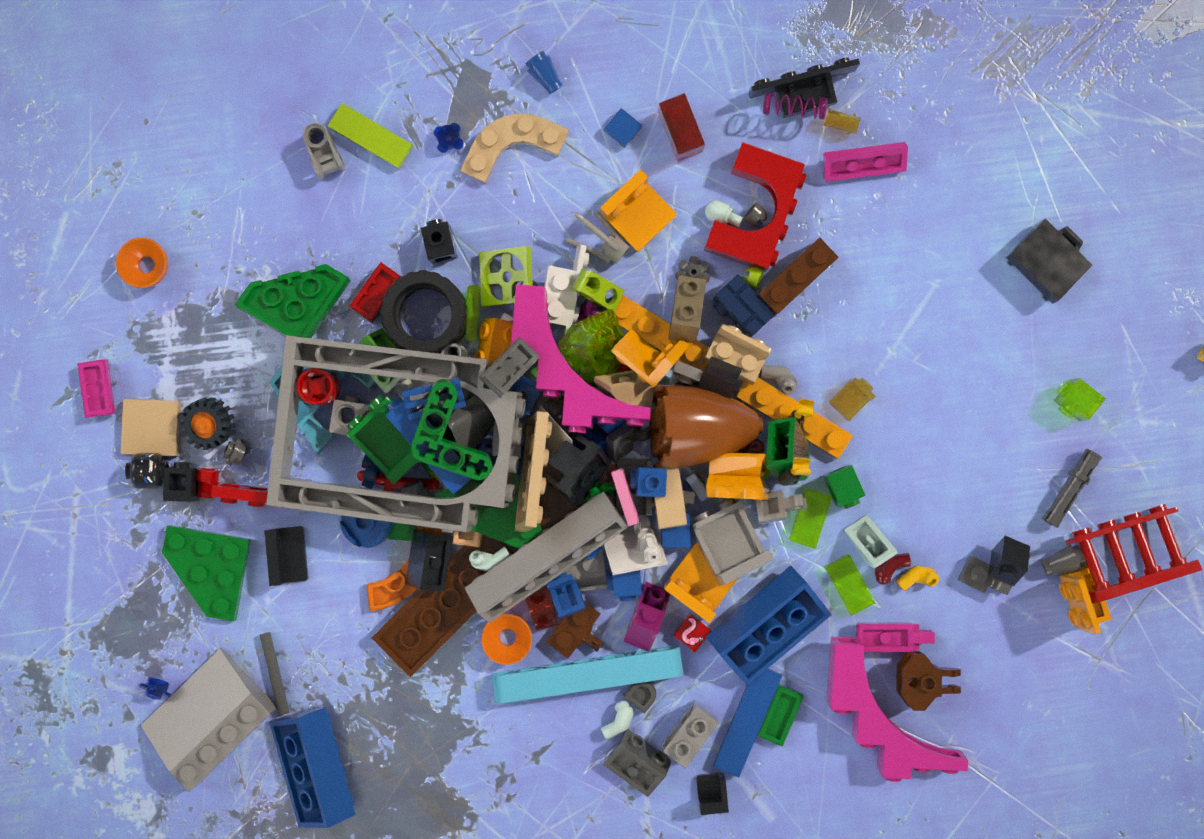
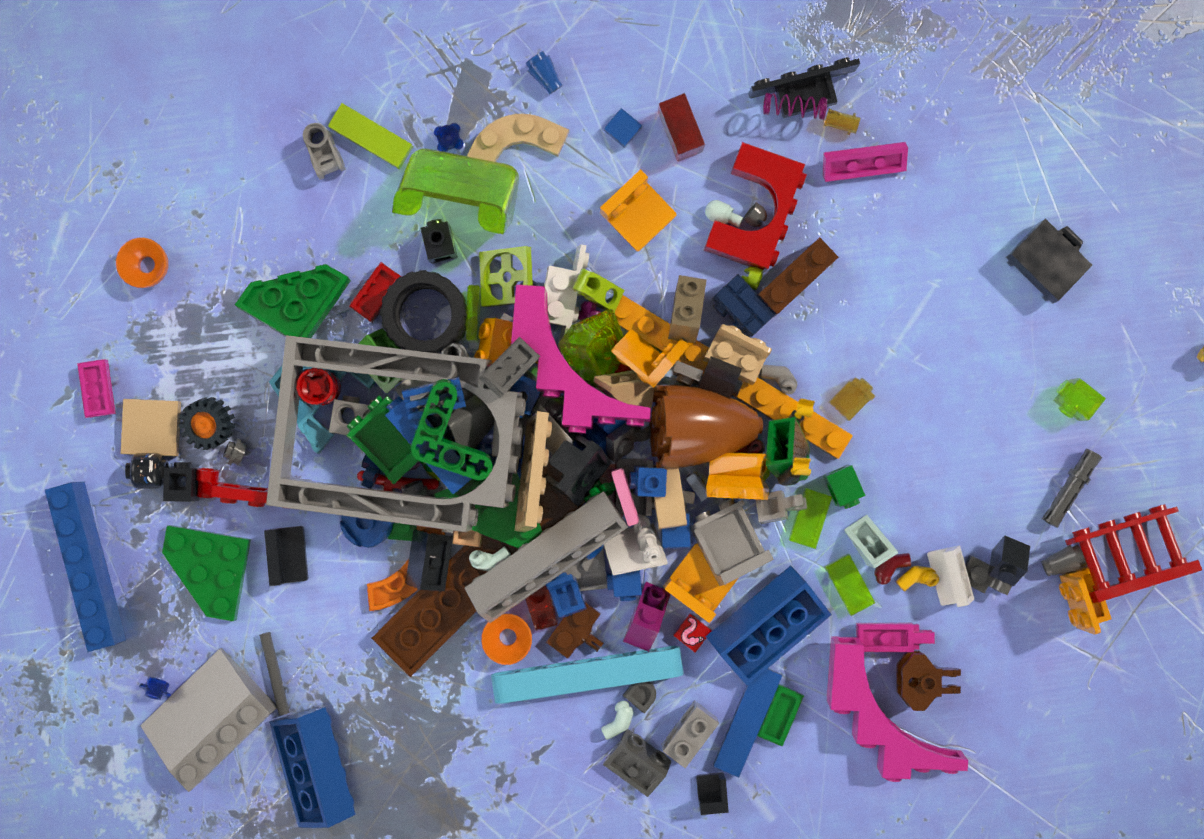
light grey plant [566,211,629,264] -> none
dark grey plant [675,256,710,283] -> none
none -> blue brick [45,481,127,652]
none -> clear neon green windscreen [392,149,519,234]
none -> white panel [927,545,974,607]

